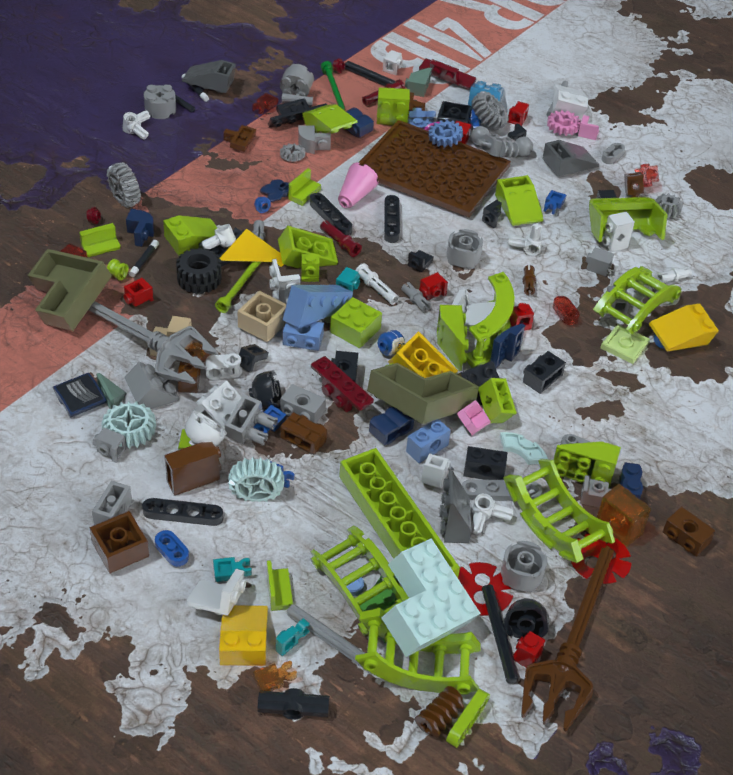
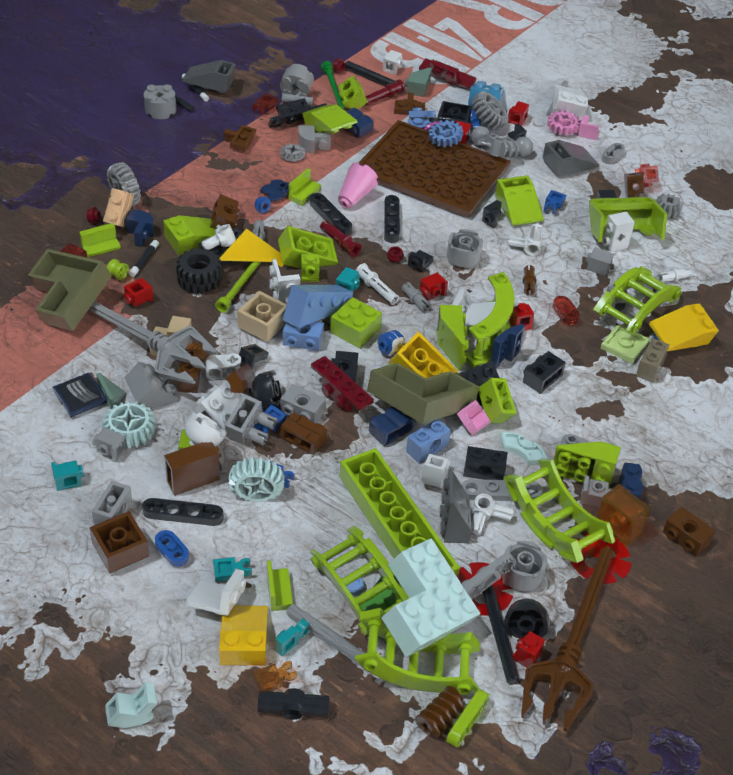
white axle [122,111,150,140] -> none
lime brick [376,87,410,125] -> none
none -> teal brick [51,460,84,491]
none -> light nougat brick [103,188,134,228]
none -> light aqua brick [105,682,157,728]
none -> reddish brown brick [210,194,240,229]
none -> reddish brown piece [225,363,255,393]
none -> lime brick [338,76,368,109]
none -> dark red plate [387,246,404,262]
none -> light grey plate [461,553,516,600]
none -> dark tan brick [636,338,670,383]

